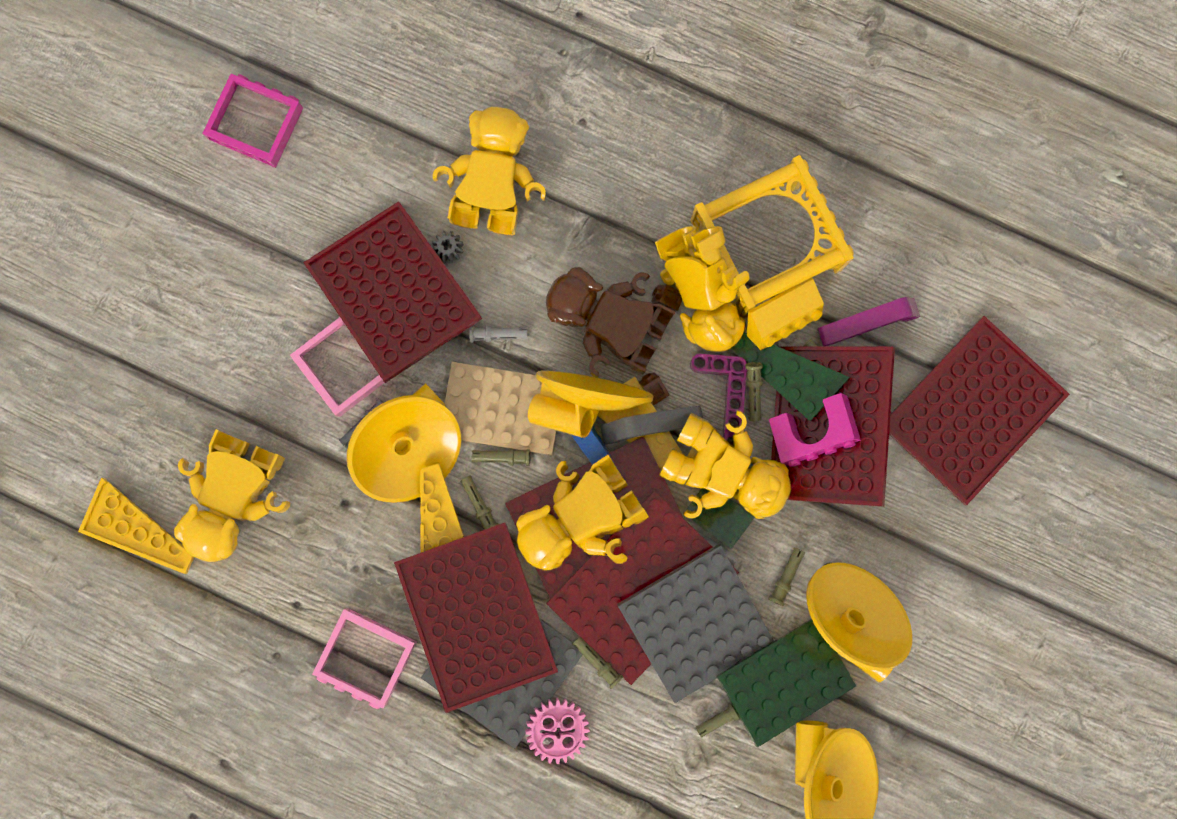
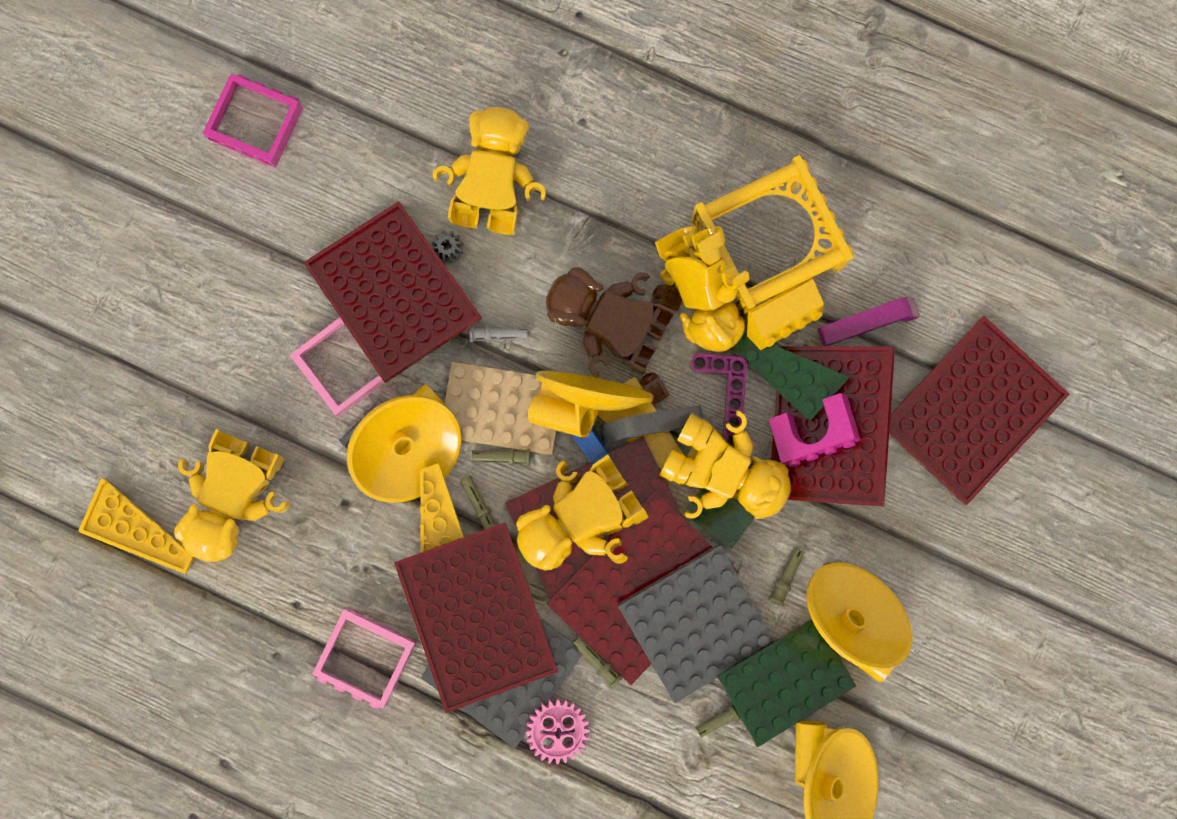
olive pin [745,362,763,422] -> none

